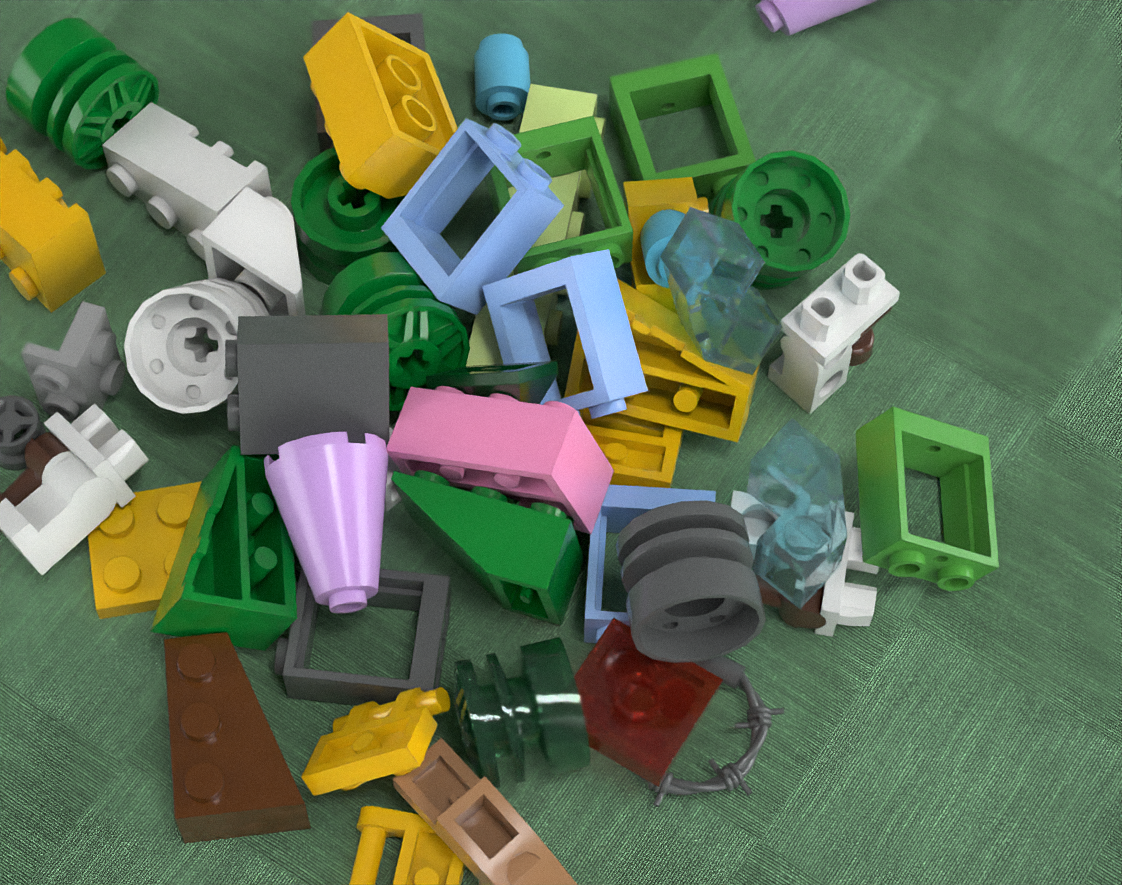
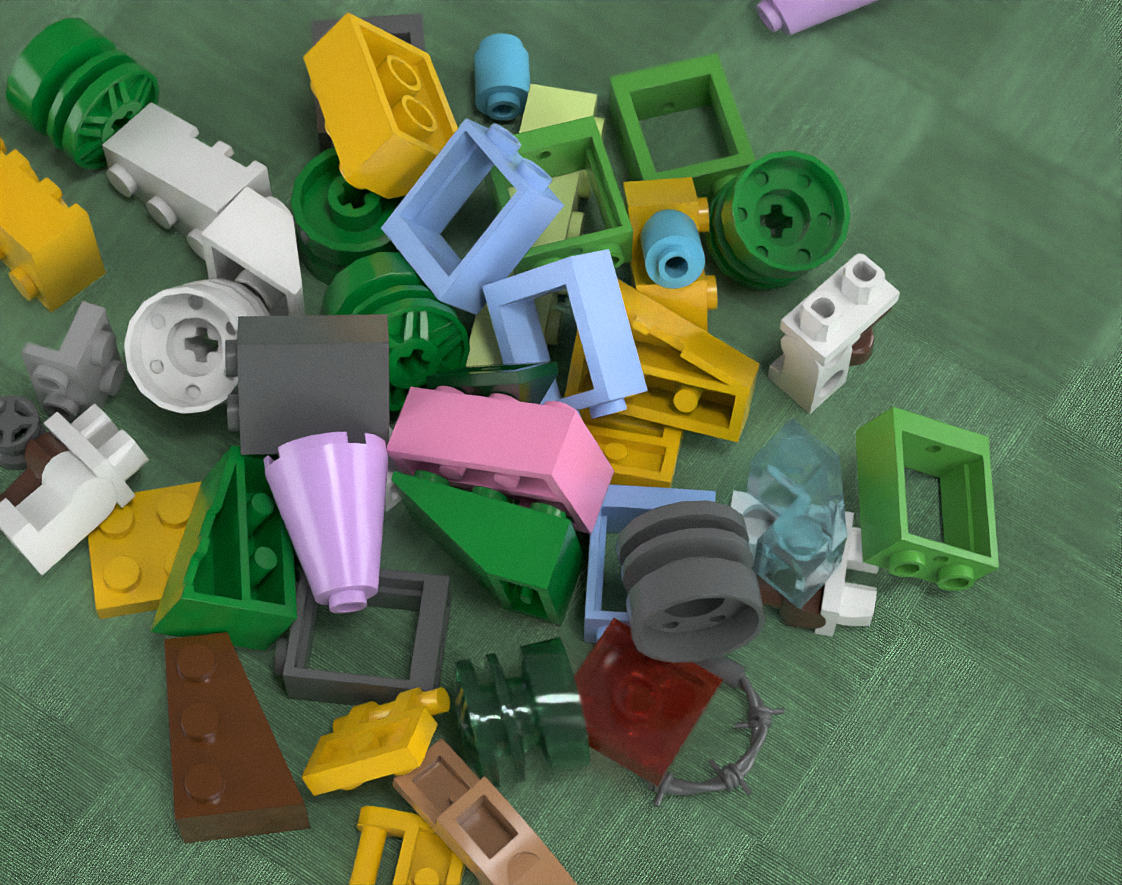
clear light blue brick [660,207,782,375] -> none

